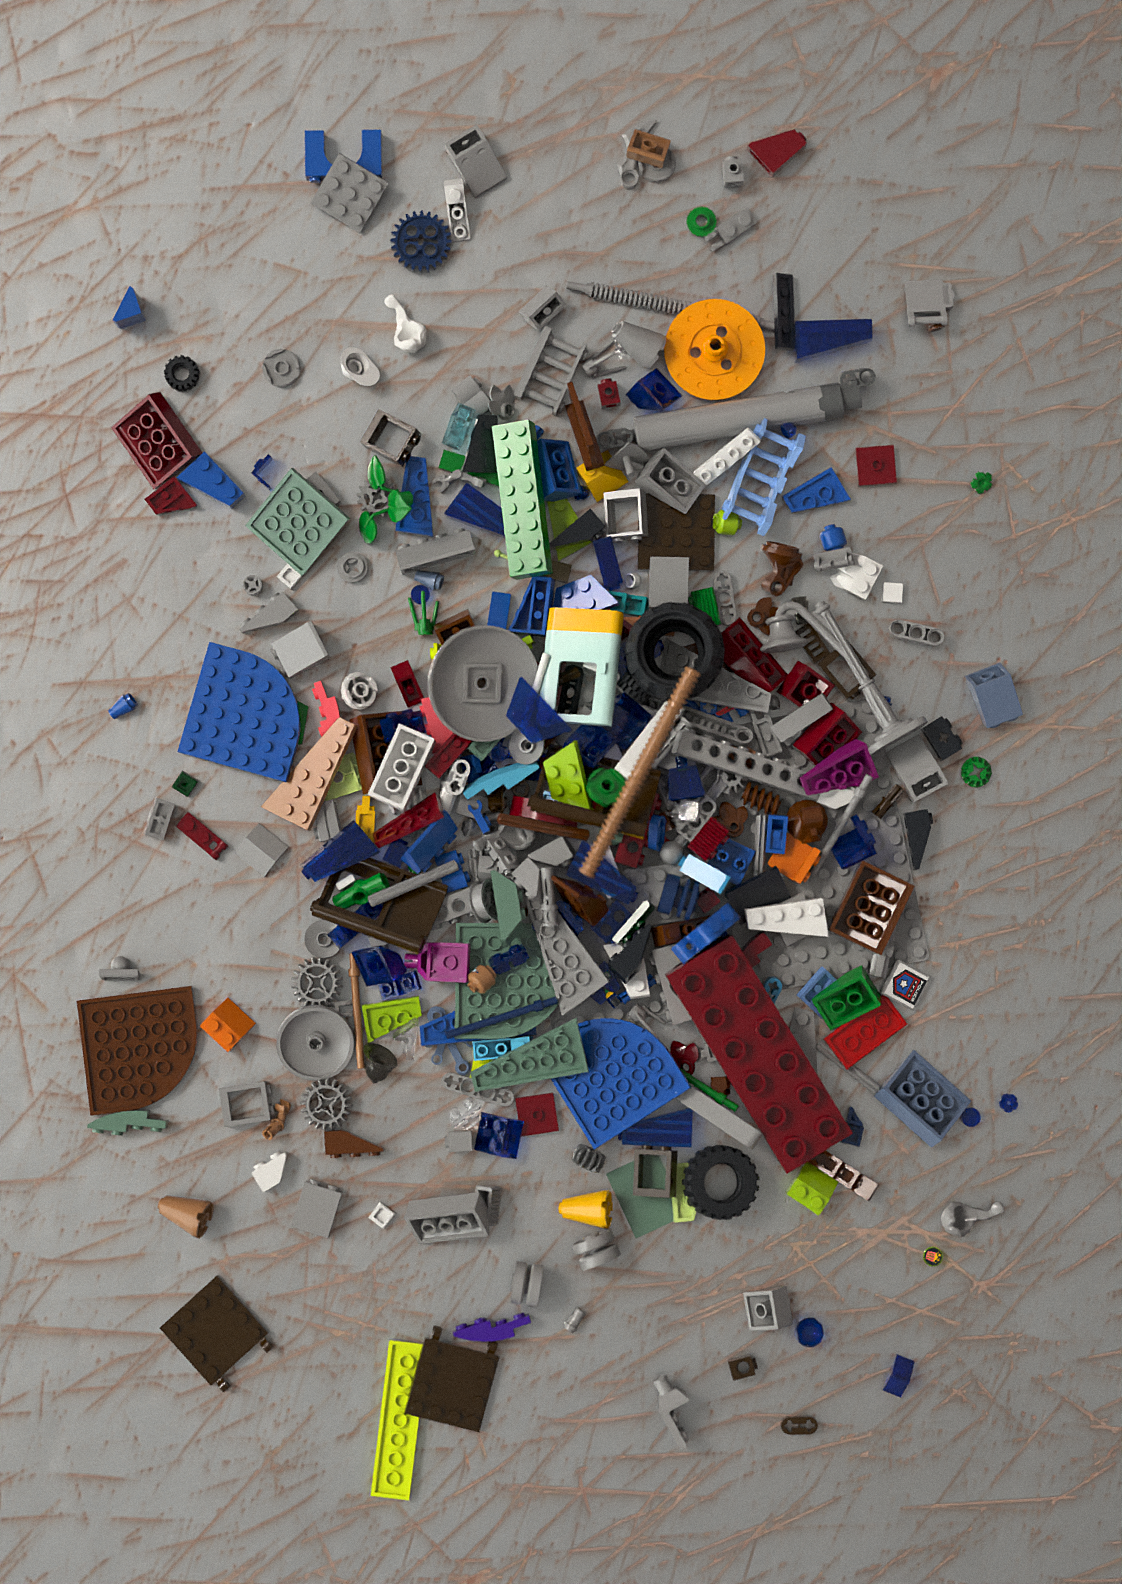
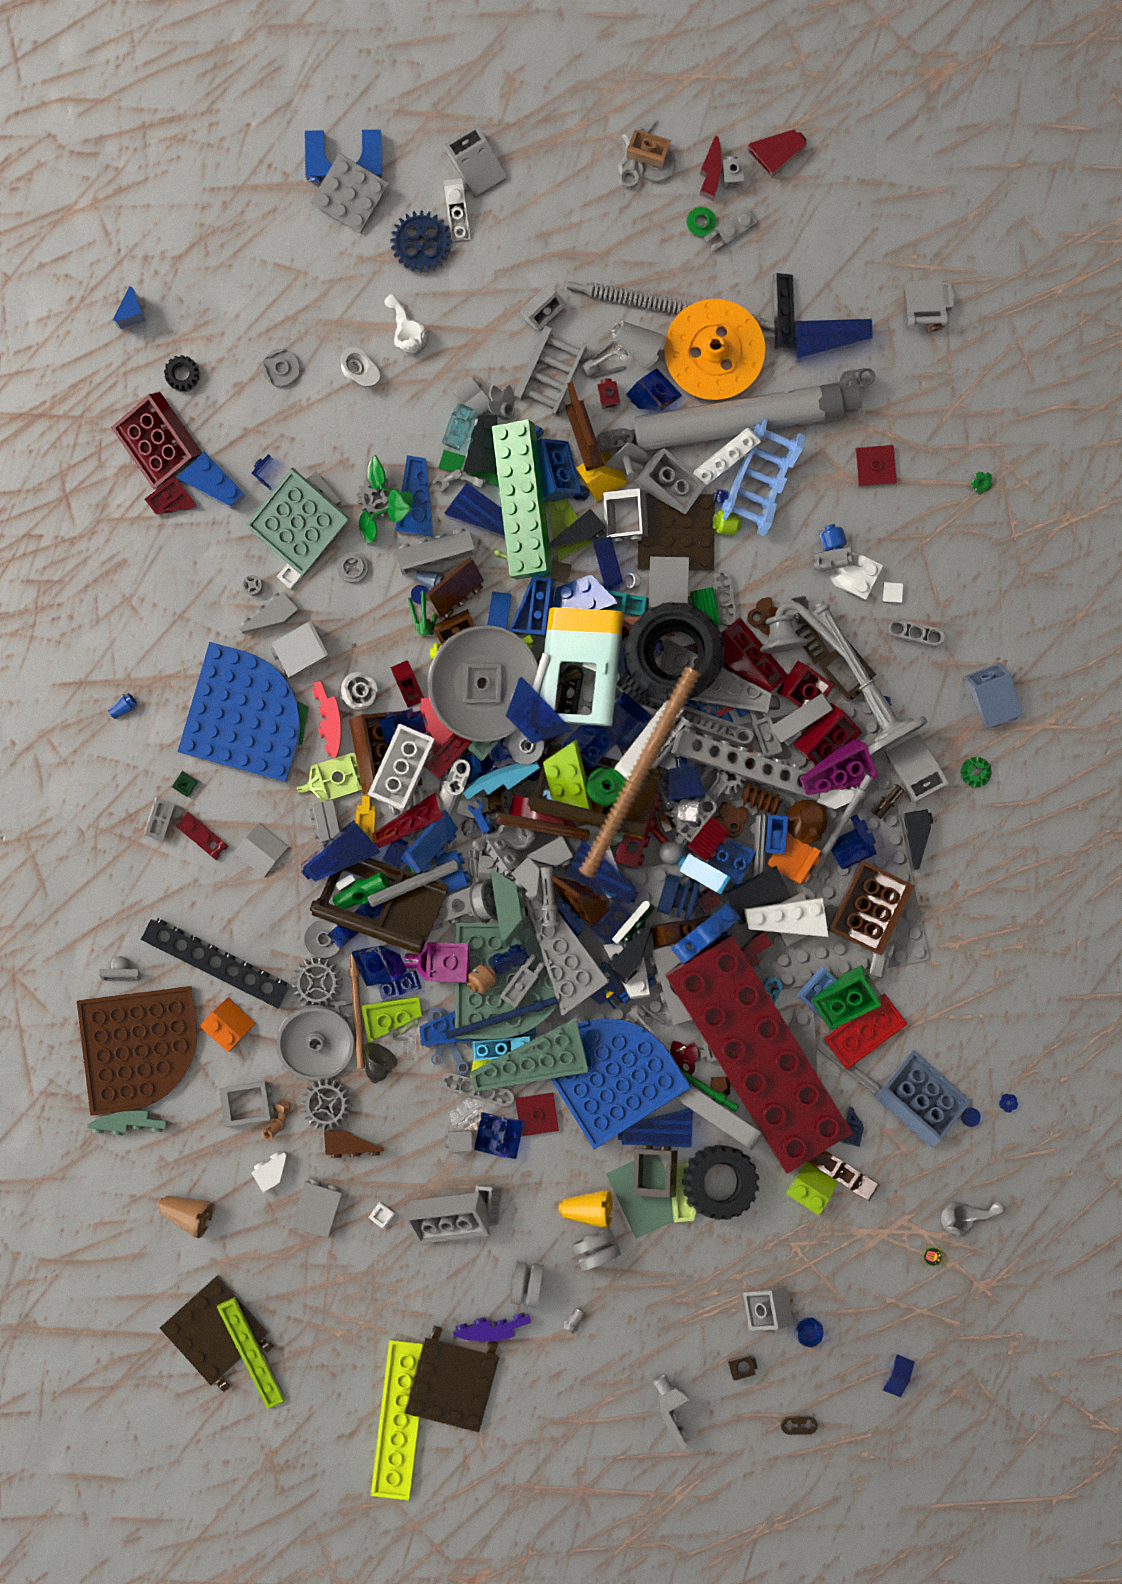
wing [261,717,357,831] -> none
window [360,409,421,467] -> none
dark grey gear [572,1144,606,1173] -> none
blue beam [648,814,666,851] -> none
reddish brown piece [761,541,804,596] -> none
clear blue hinge [780,422,797,439] -> none
blue wing [782,467,851,513] -> none
tile [880,959,931,1011] -> none
black brick [921,716,963,761] -> none
none -> black brick [140,917,290,1009]
none -> lime tile [217,1297,285,1409]
none -> reddish brown slope [426,557,484,620]
none -> light grey hinge [500,954,545,1008]
none -> dark red slope [700,135,722,200]
none -> clear blue plate [713,489,729,503]

